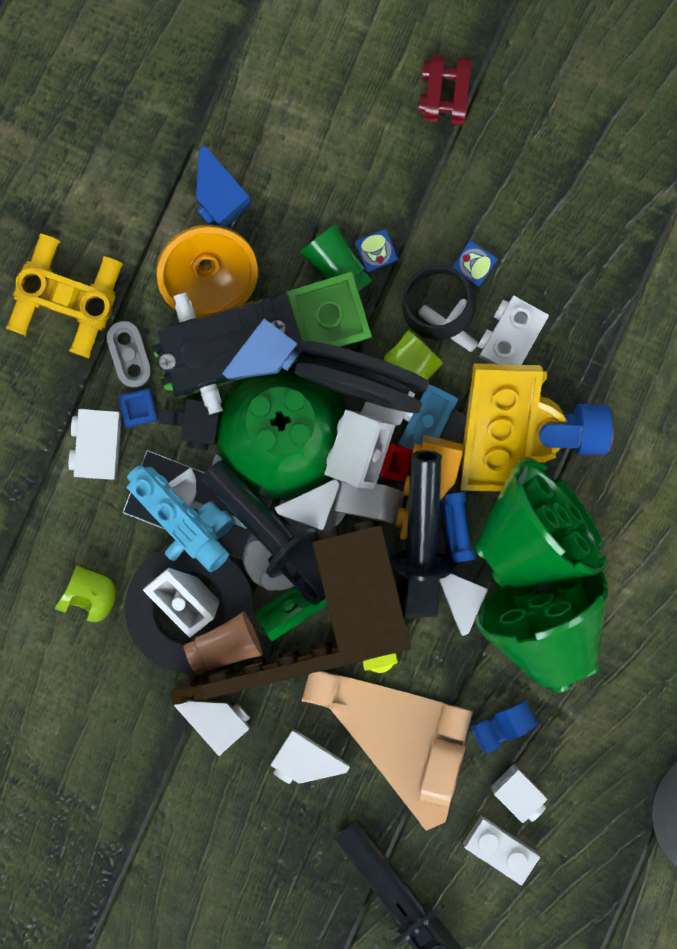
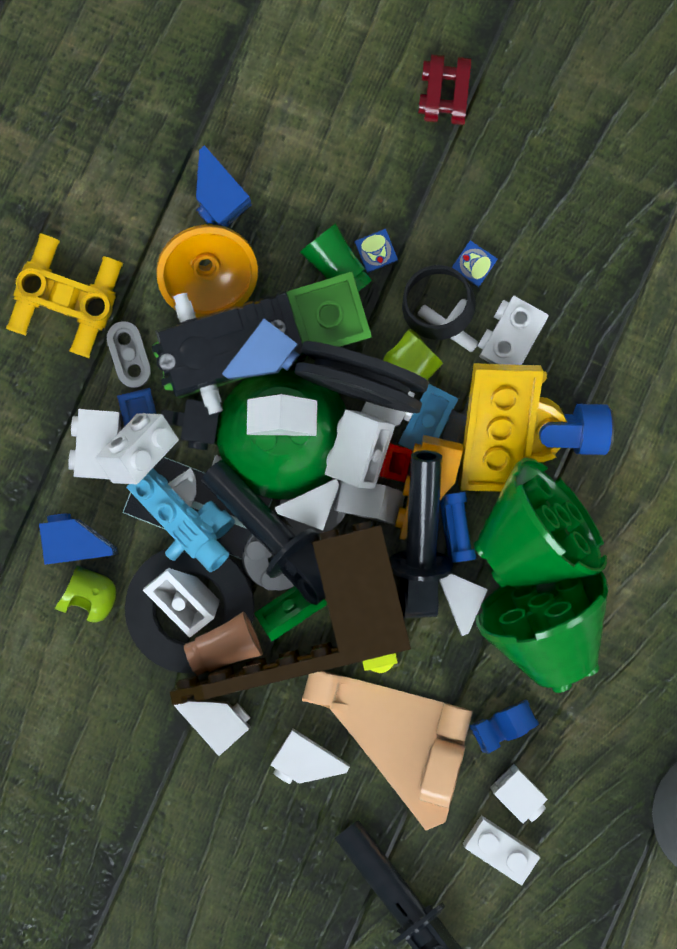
none -> blue slope [39,513,119,565]
none -> white brick [95,413,179,484]
none -> white slope [247,394,317,436]

